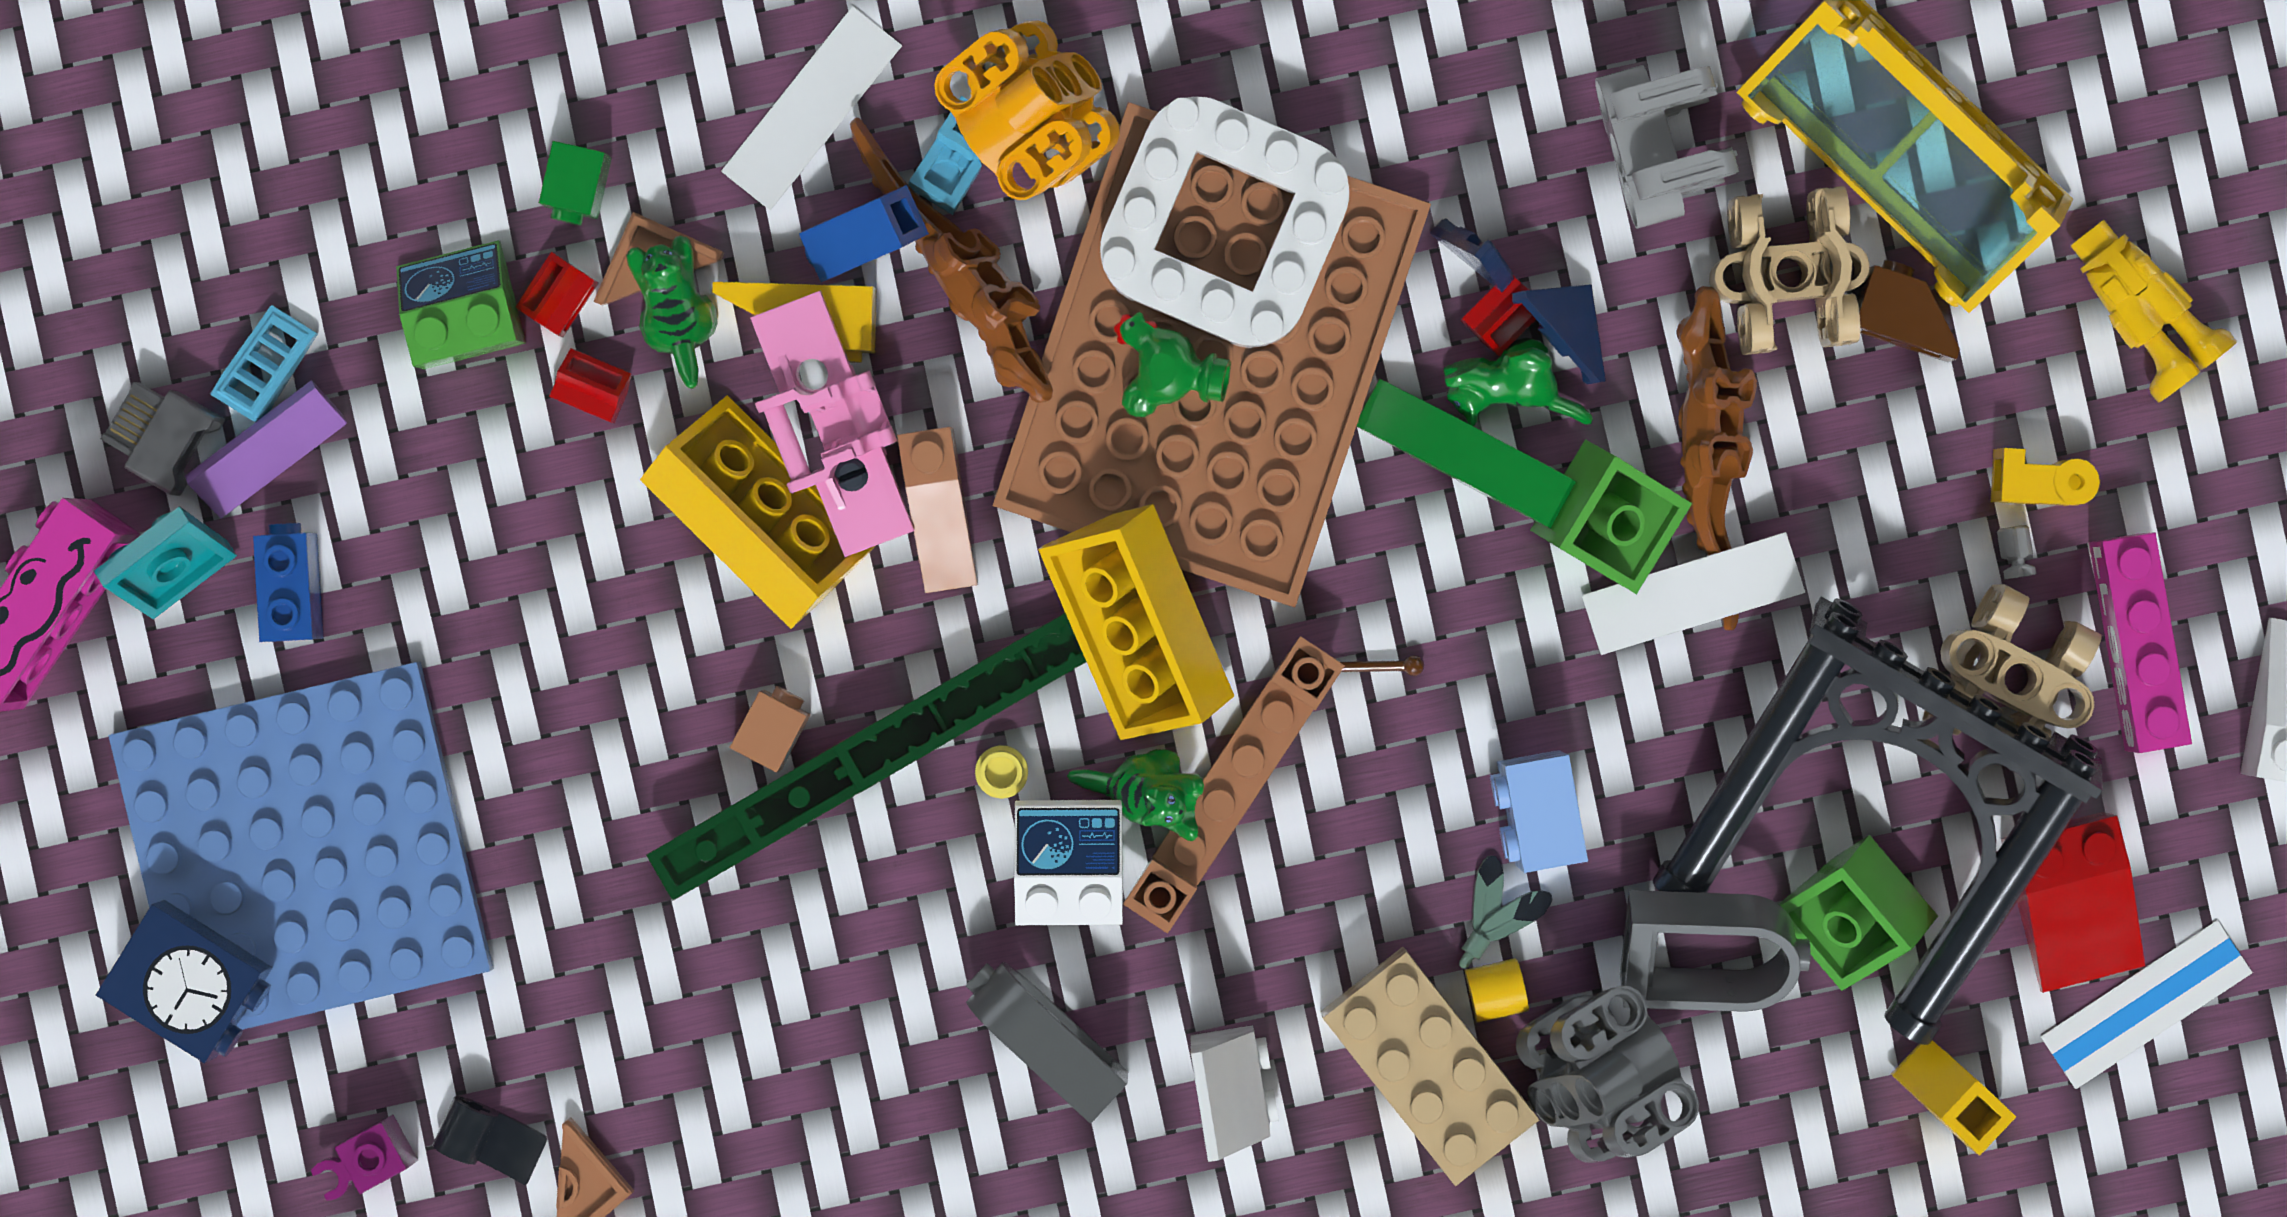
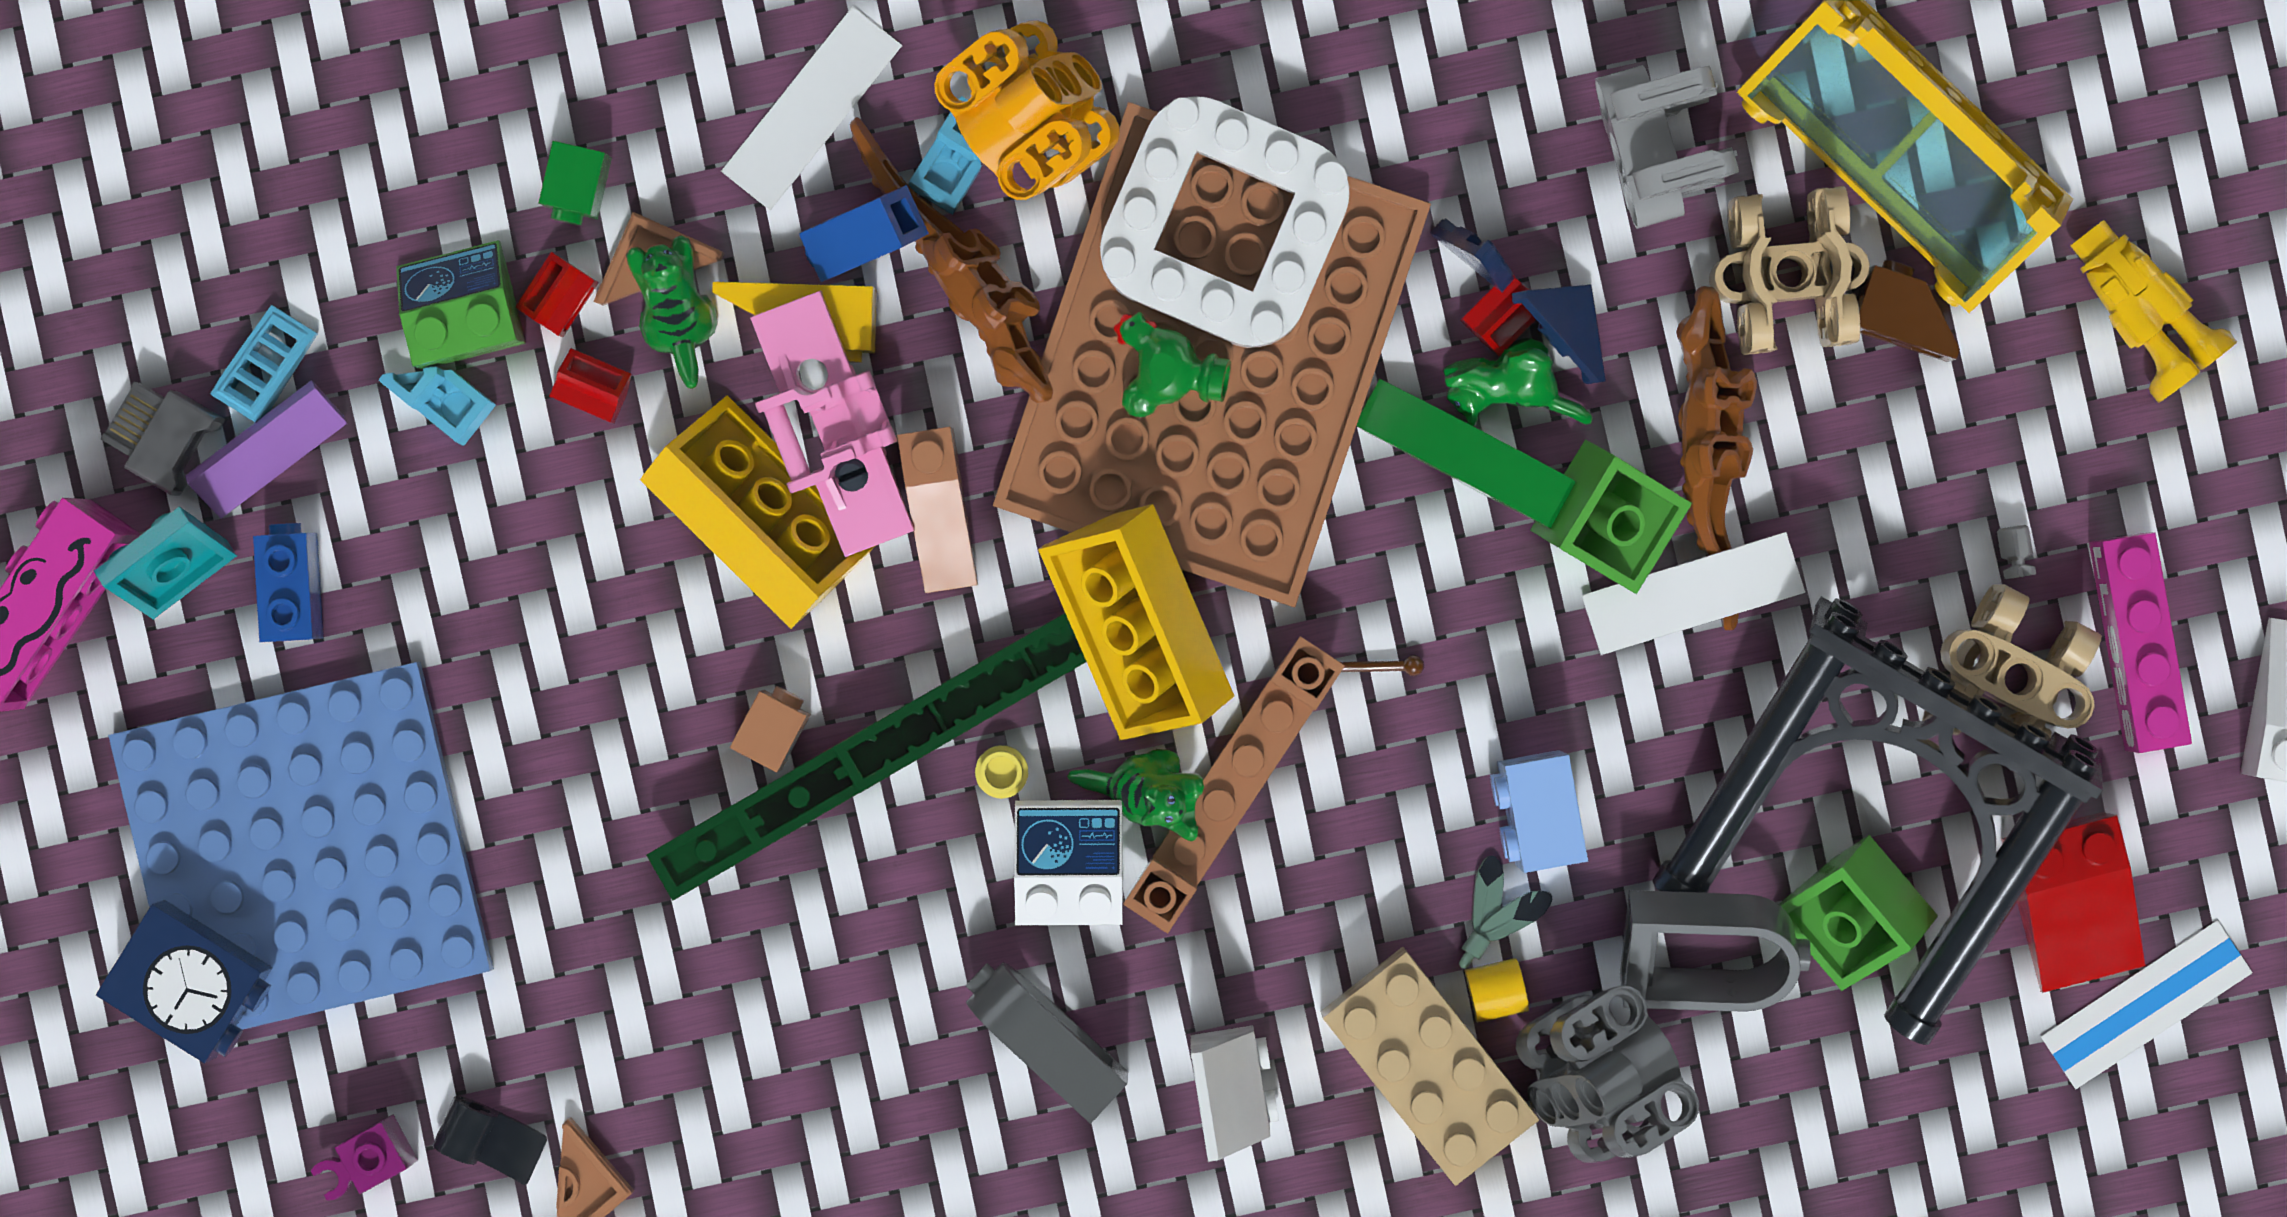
yellow slope [1891,1040,2016,1156] -> none
yellow leg [1991,448,2100,506] -> none
none -> medium azure slope [378,367,496,446]

